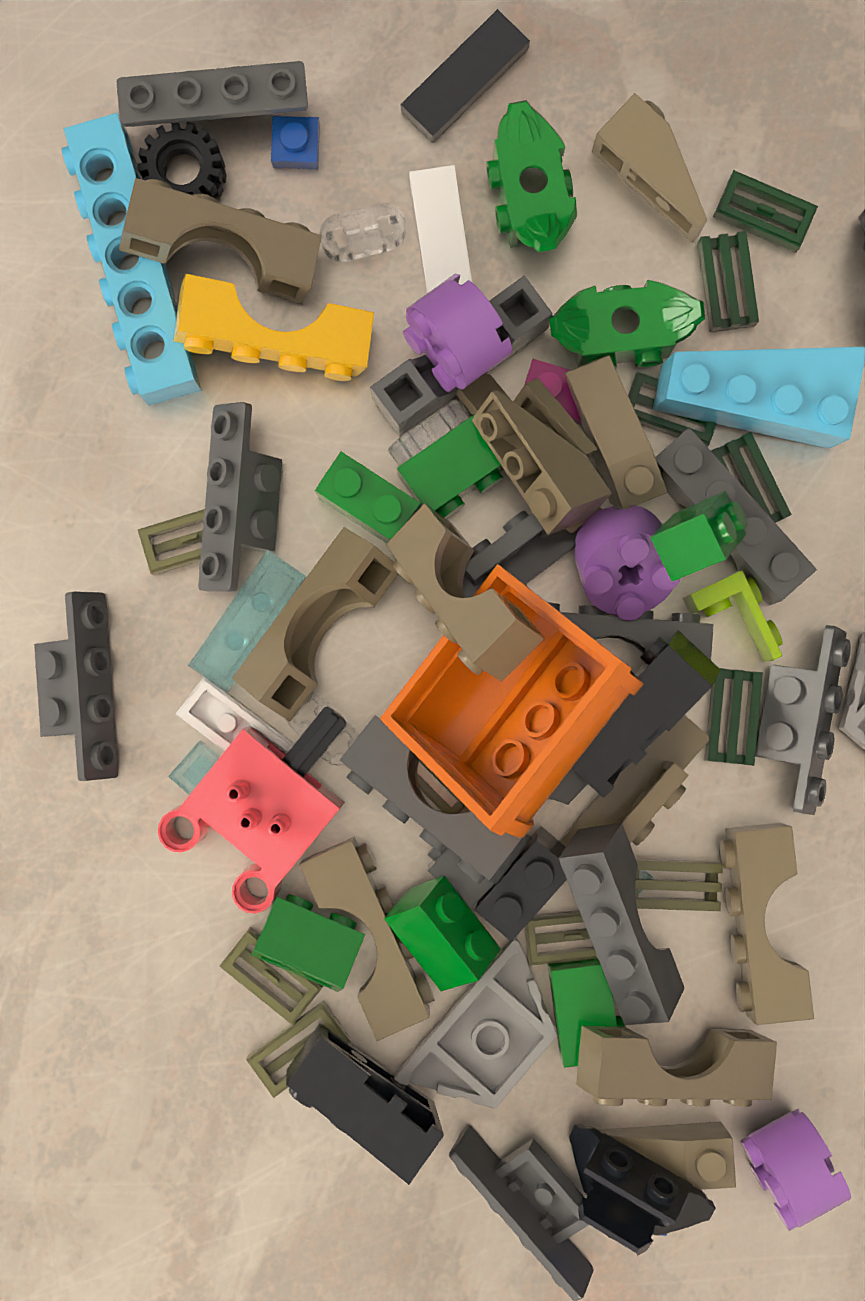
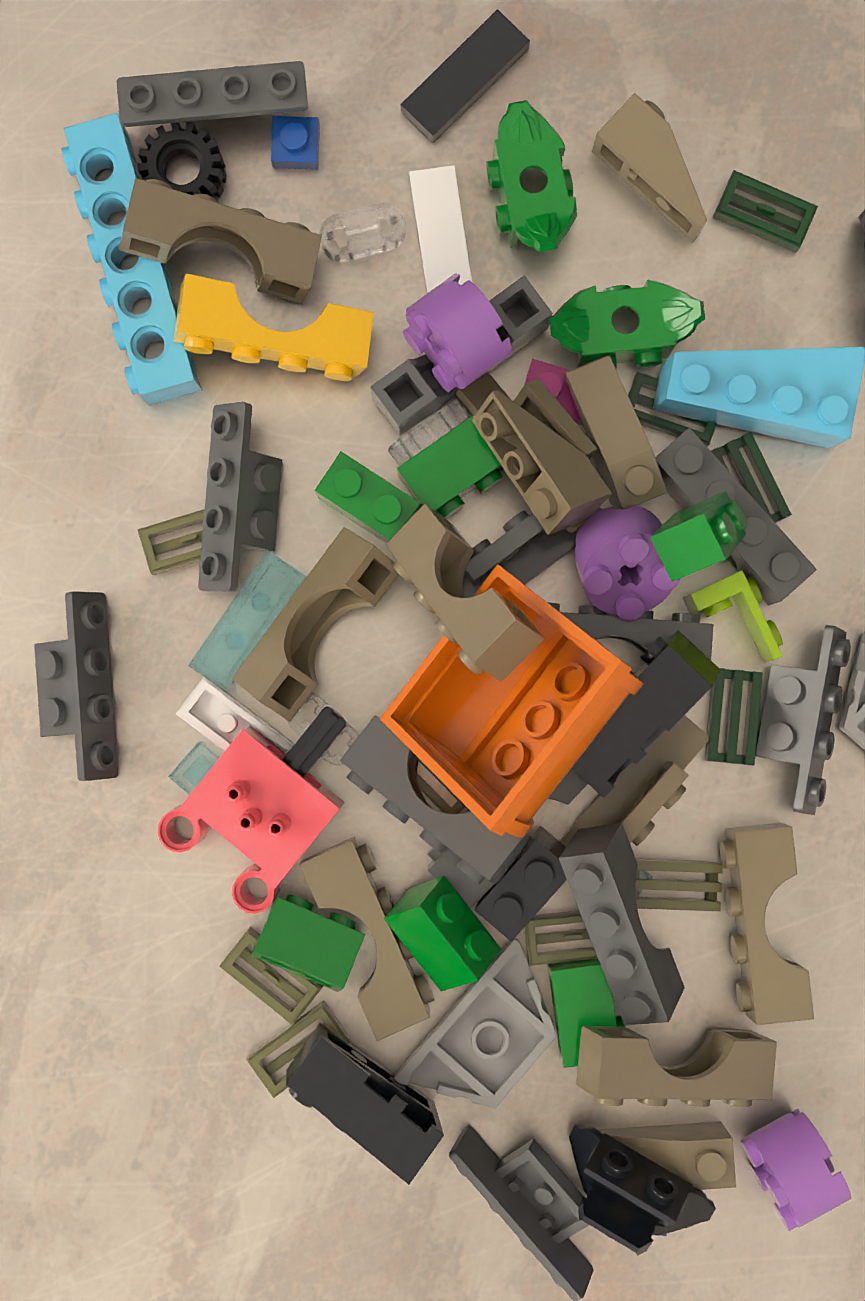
dark green tile [698,231,759,332] -> none

